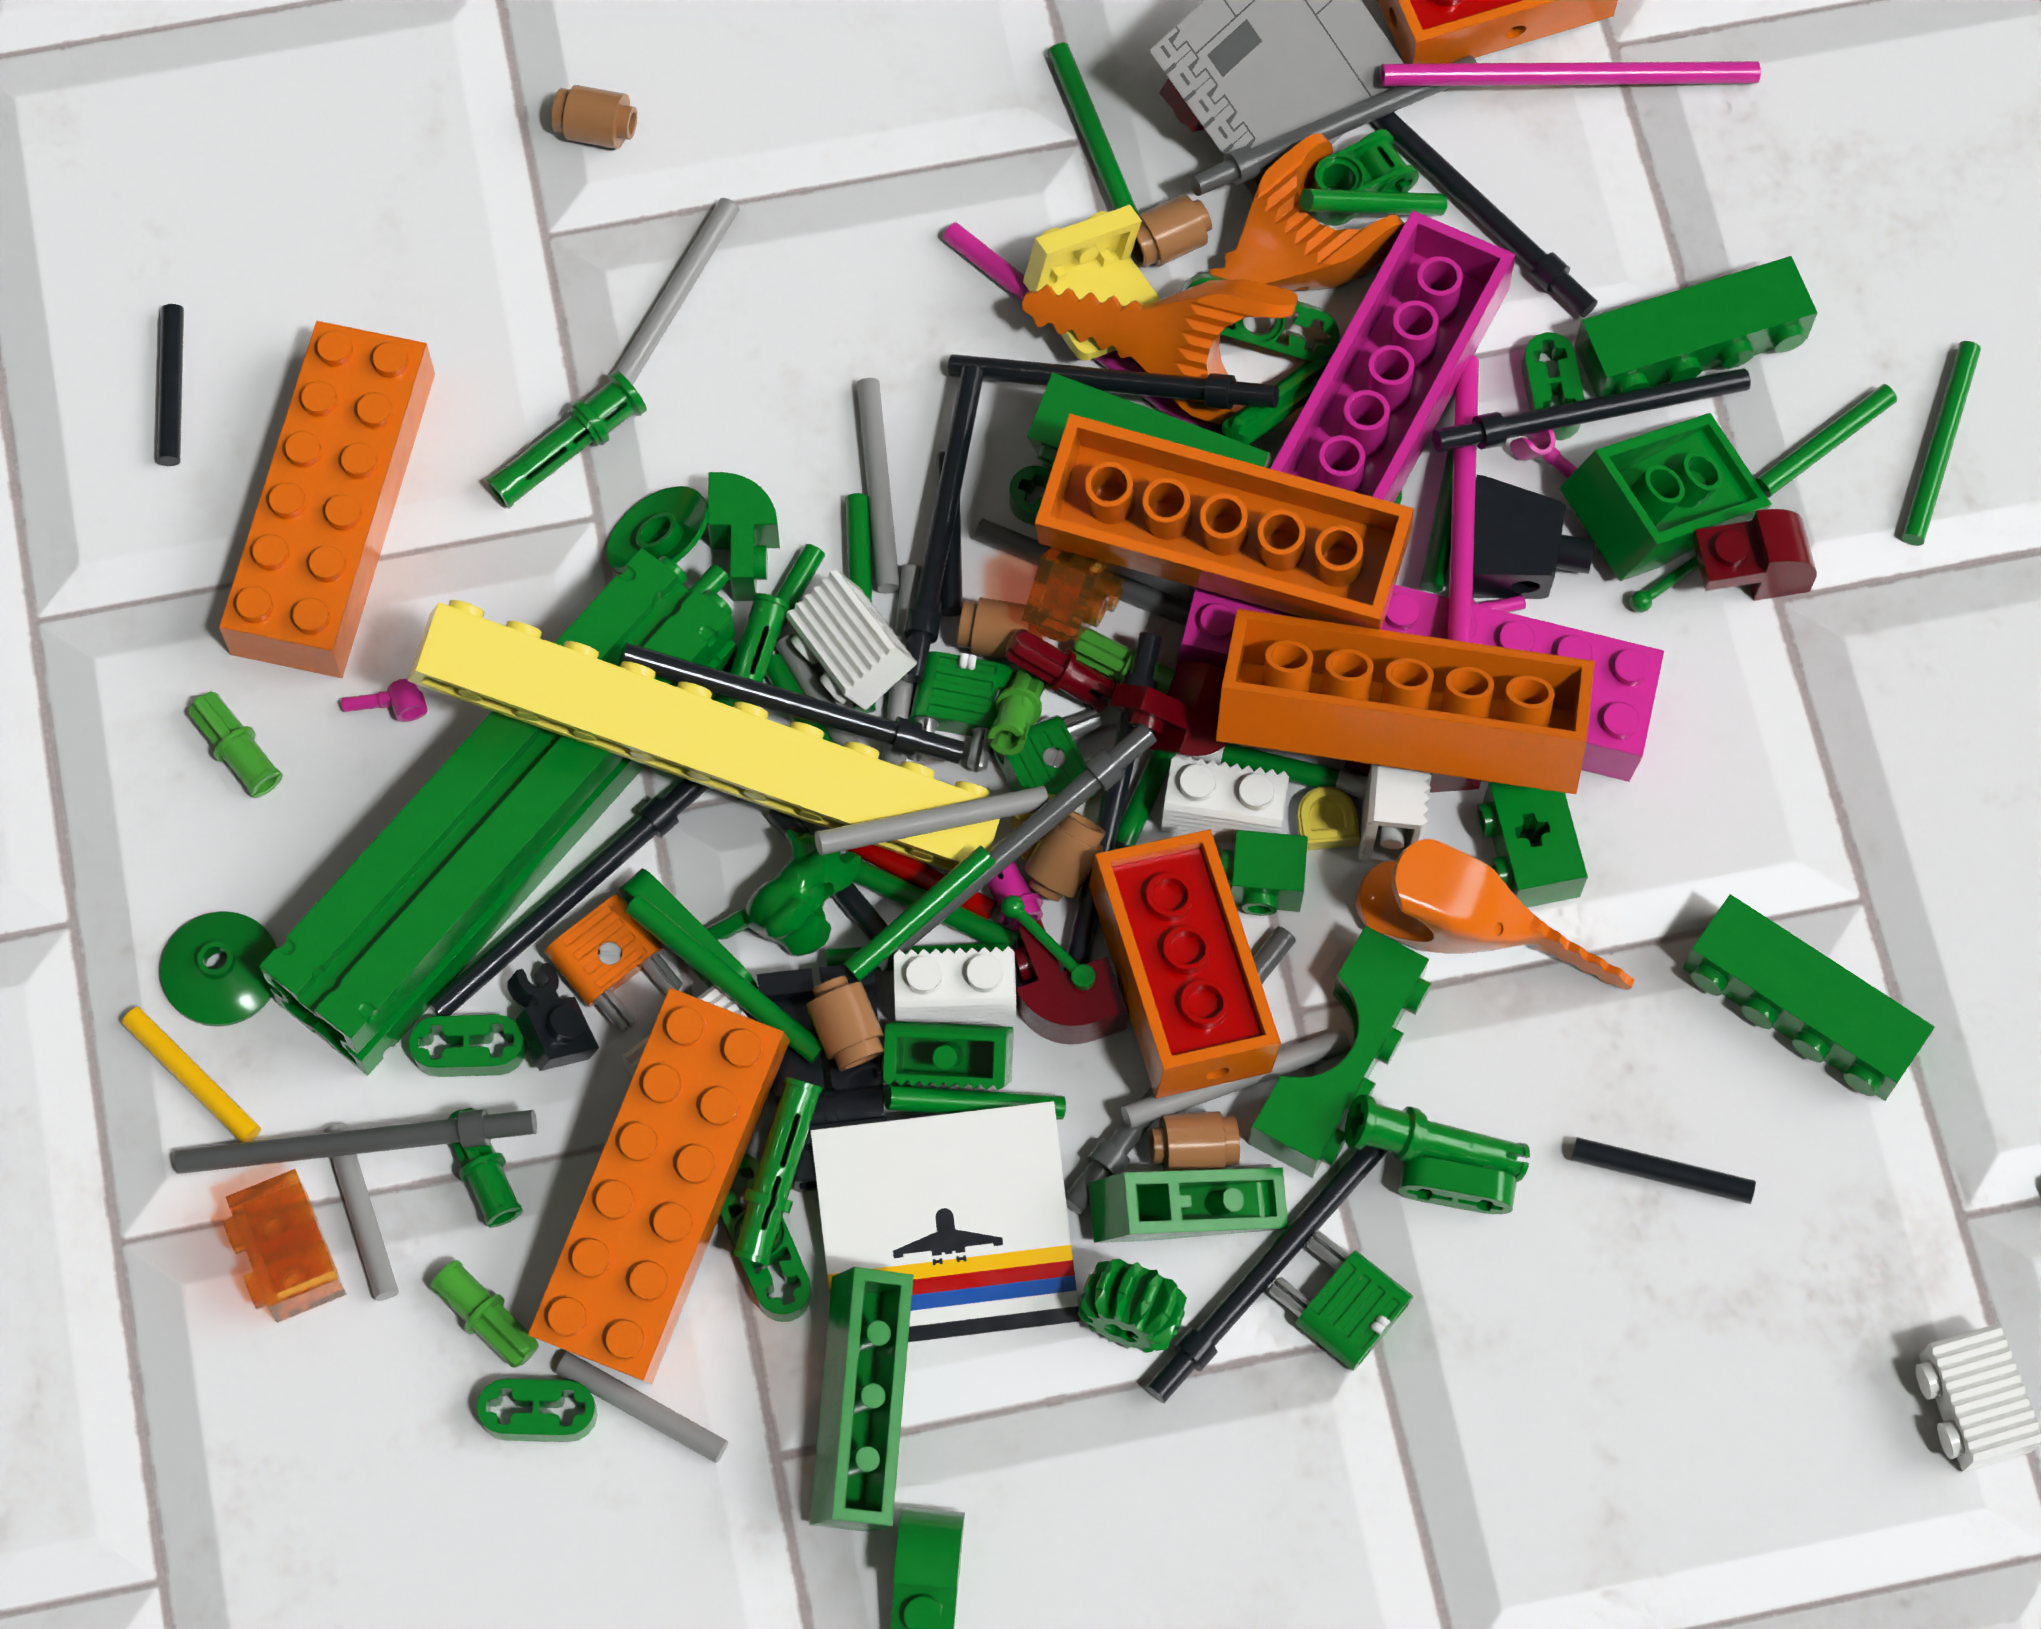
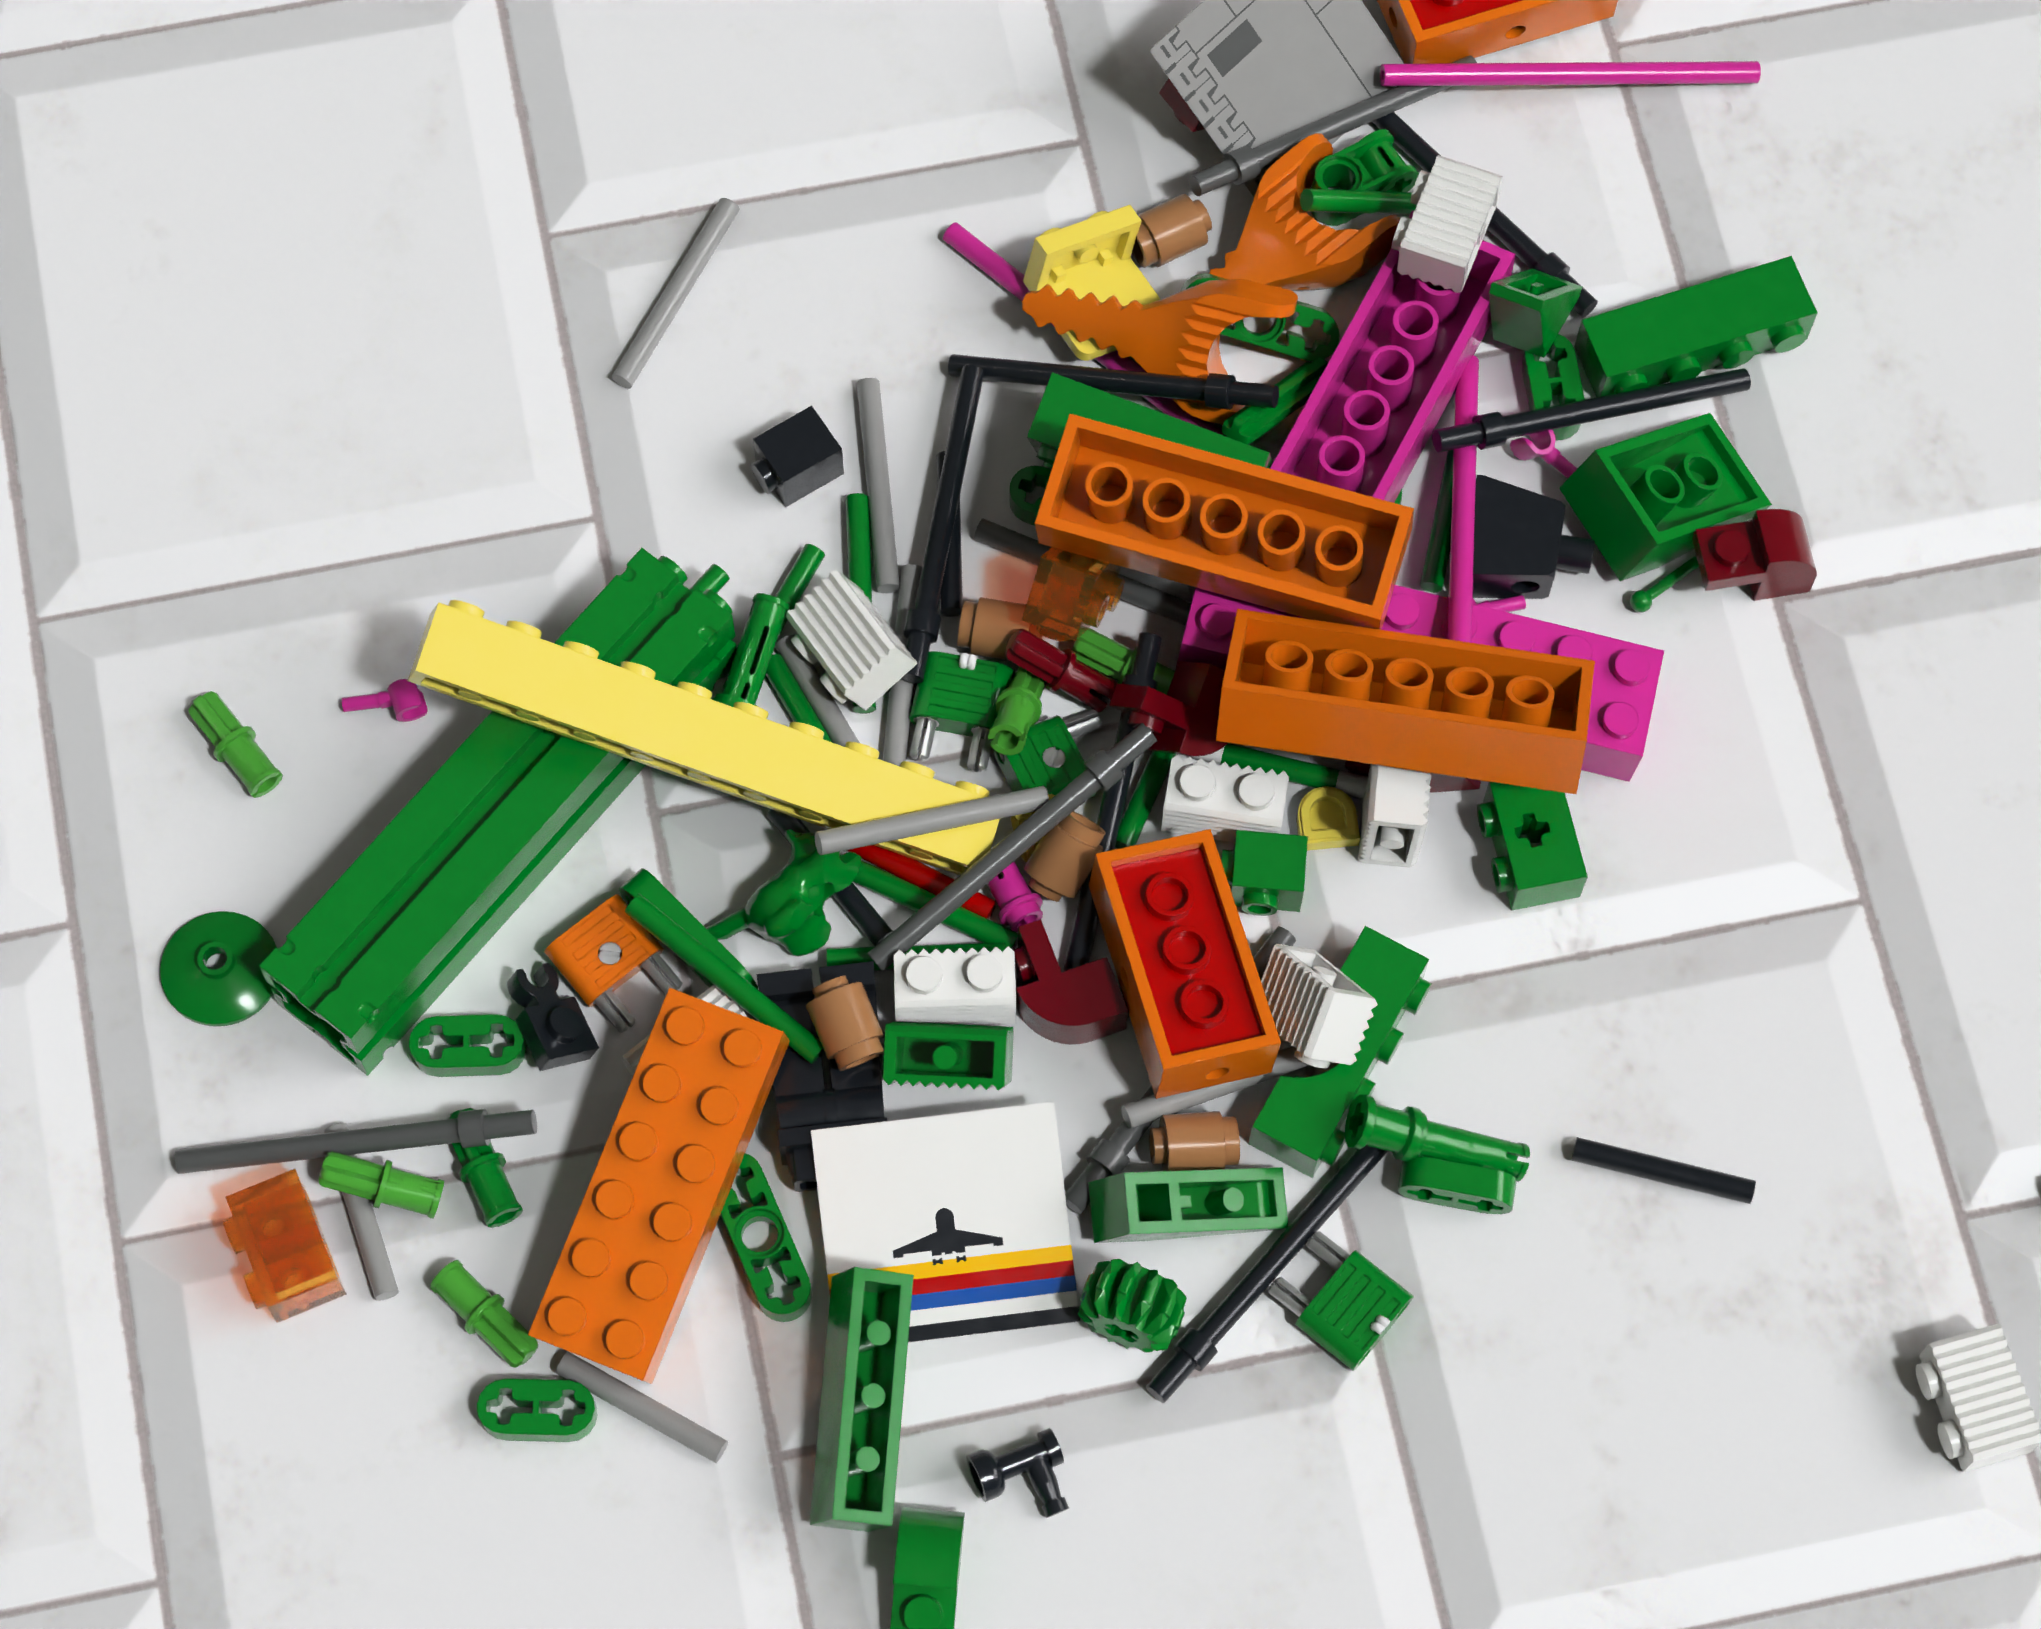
yellow bar [122,1007,261,1142] -> none
black bar [157,304,184,466] -> none
orange brick [219,320,435,678] -> none
black bar [428,779,710,1016] -> none
green pin [486,370,647,509] -> none
medium nougat brick [551,85,637,149] -> none
green dish [606,486,709,575] -> none
black bar [619,642,964,764] -> none
green brick [708,472,780,601] -> none
green pin [731,1077,823,1266] -> none
green bar [844,845,996,982] -> none
green bar [885,1086,1066,1120] -> none
green hinge [1001,895,1095,991] -> none
green bar [1048,43,1139,215] -> none
orange animal [1355,839,1634,990] -> none
green brick [1683,894,1935,1101] -> none
green bar [1756,384,1897,498] -> none
green bar [1902,341,1981,546] -> none
none -> bright green axle [319,1151,444,1219]
none -> black brick [751,405,844,507]
none -> black piece [966,1428,1069,1518]
none -> white brick [1261,944,1378,1068]
none -> white brick [1391,155,1503,293]
none -> green slope [1489,268,1583,358]

